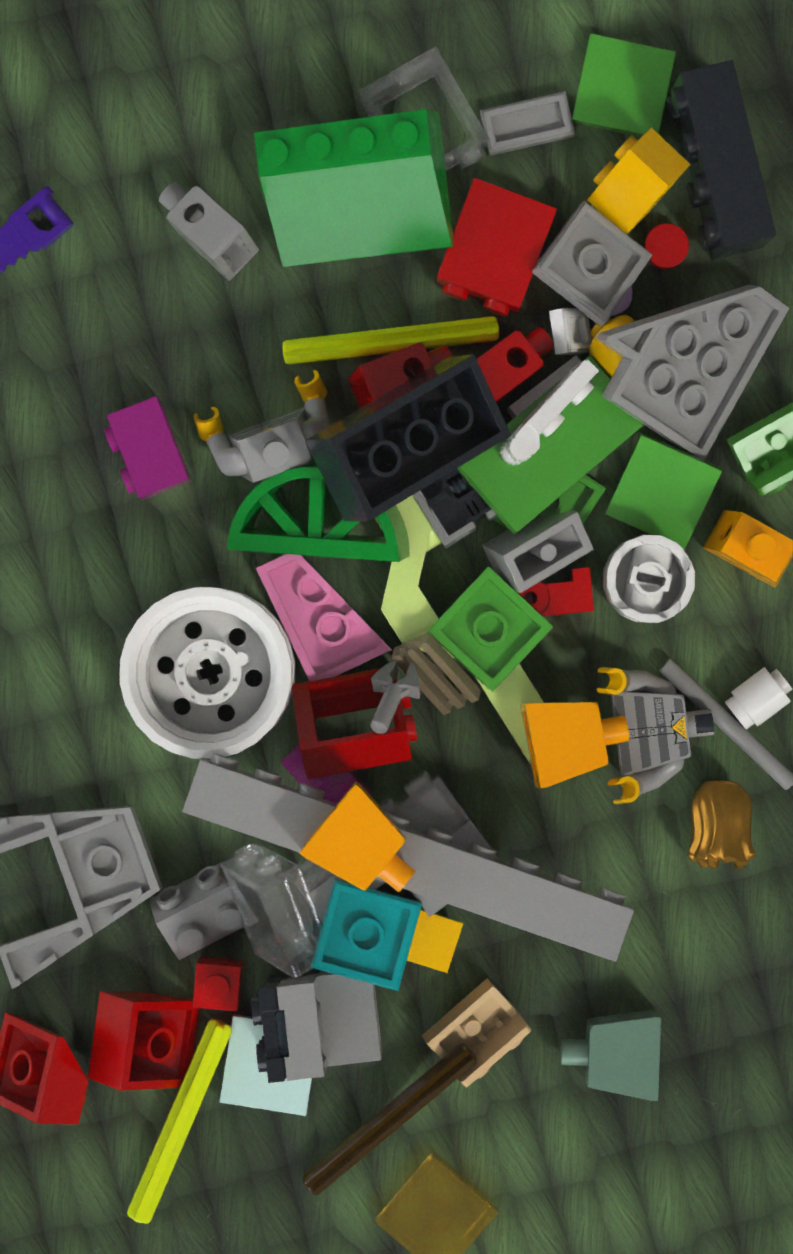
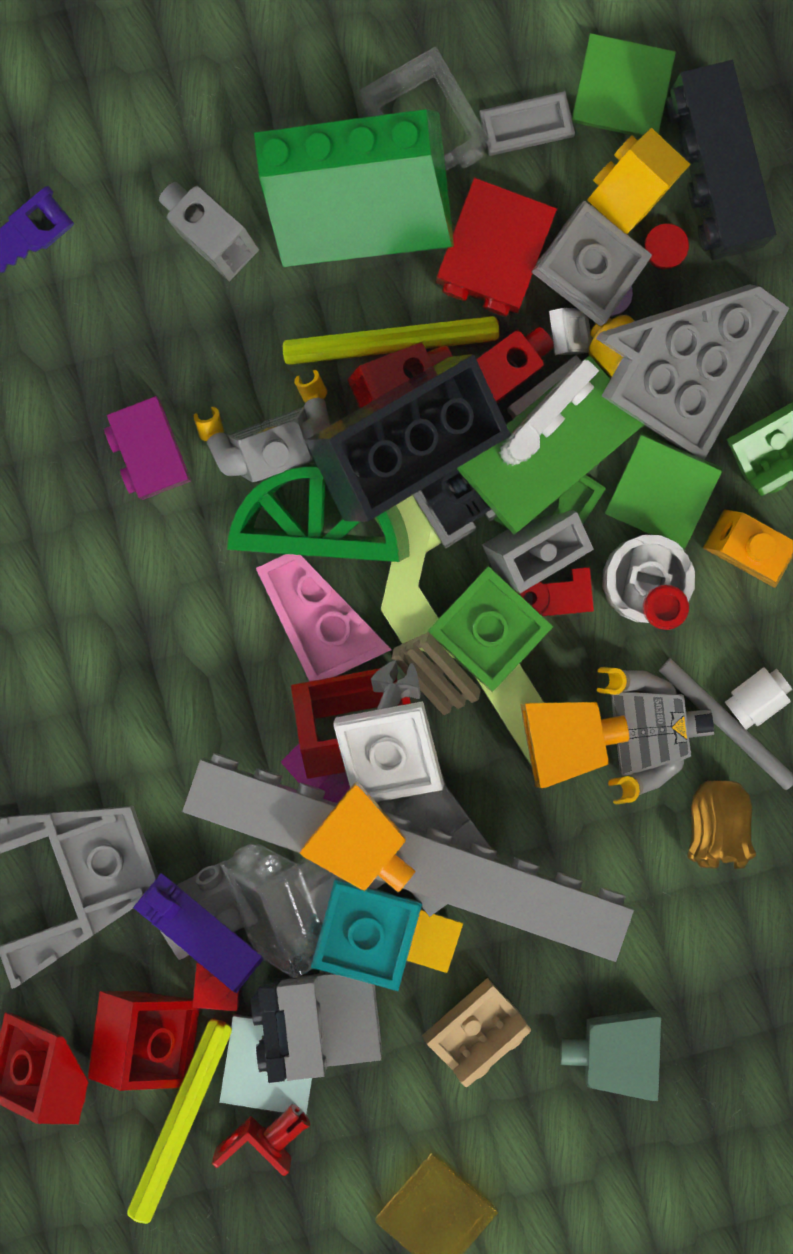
white wheel [120,587,296,759] -> none
dark brown axle [302,1043,477,1195] -> none
none -> dark purple hinge [133,873,265,993]
none -> red bracket [212,1104,311,1176]
none -> white tile [333,701,444,802]
none -> red tile [643,585,689,630]

